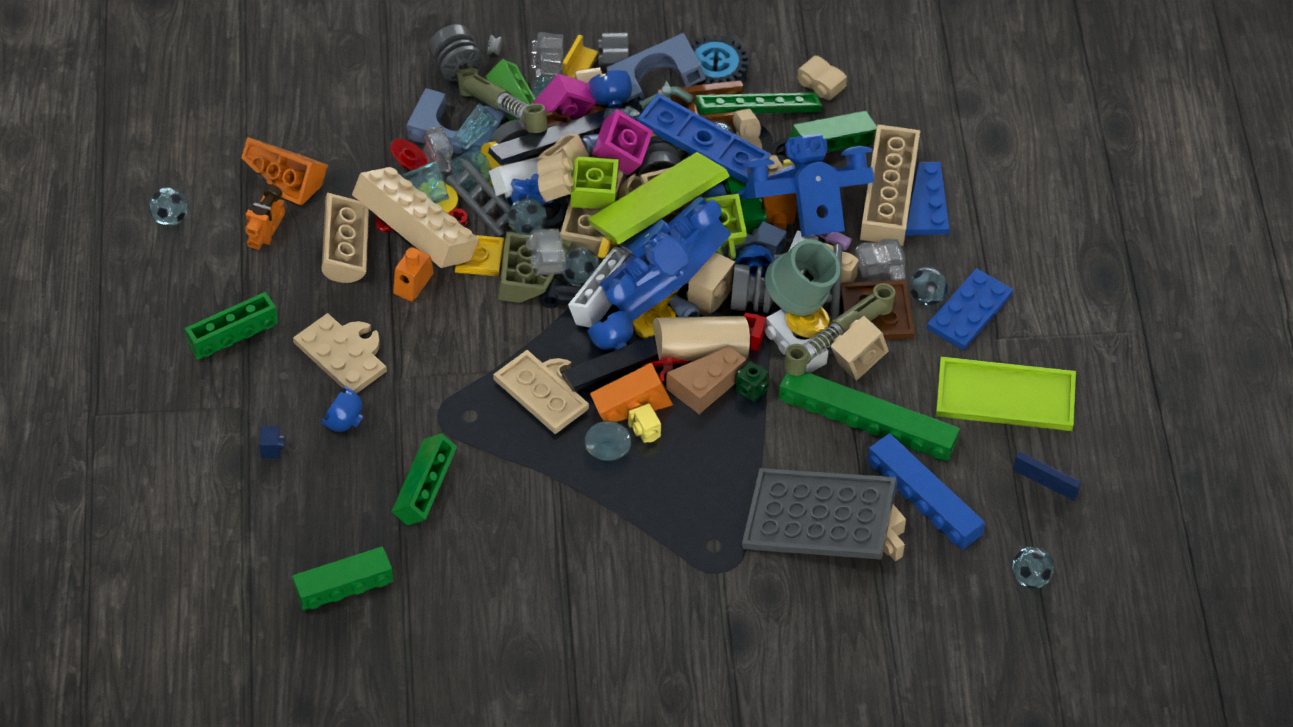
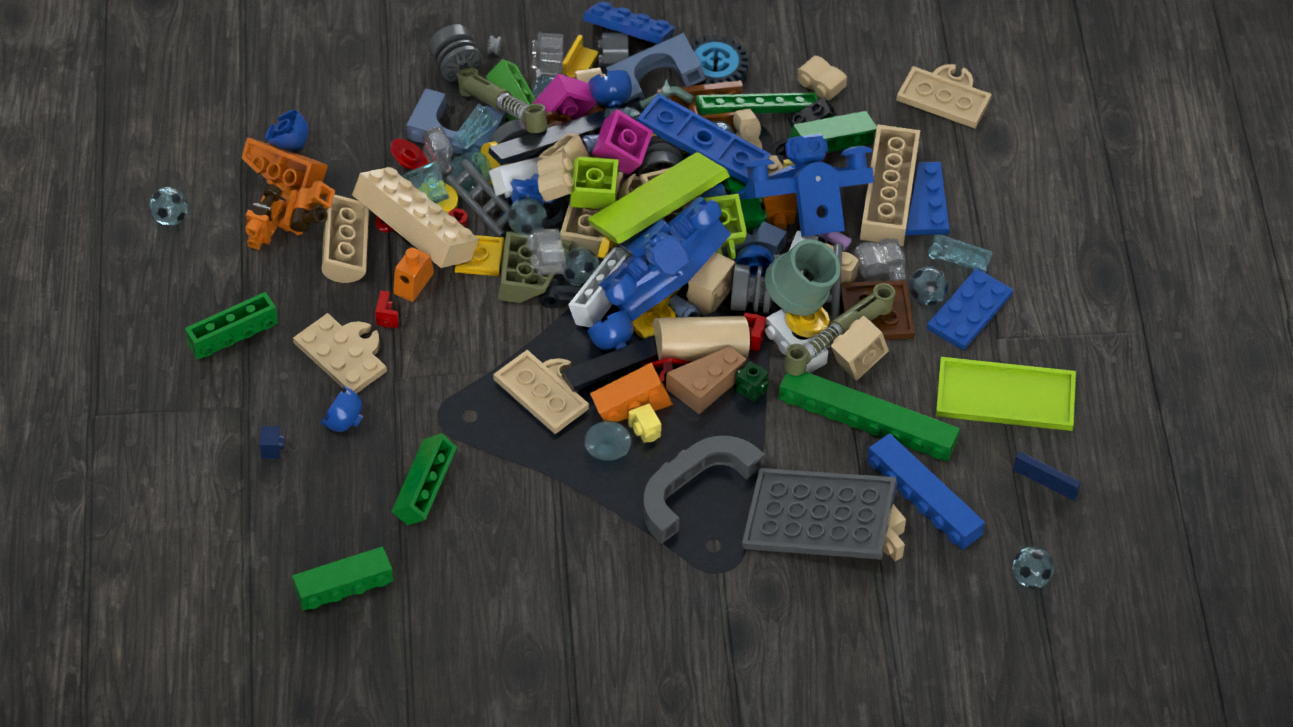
none -> blue cylinder [265,110,309,152]
none -> orange hips [279,180,335,235]
none -> red bracket [375,291,399,328]
none -> blue plate [583,2,675,44]
none -> dark grey arch [643,436,765,544]
none -> black bracket [788,96,838,128]
none -> tan plate [897,64,992,128]
none -> clear light blue plate [927,234,993,273]

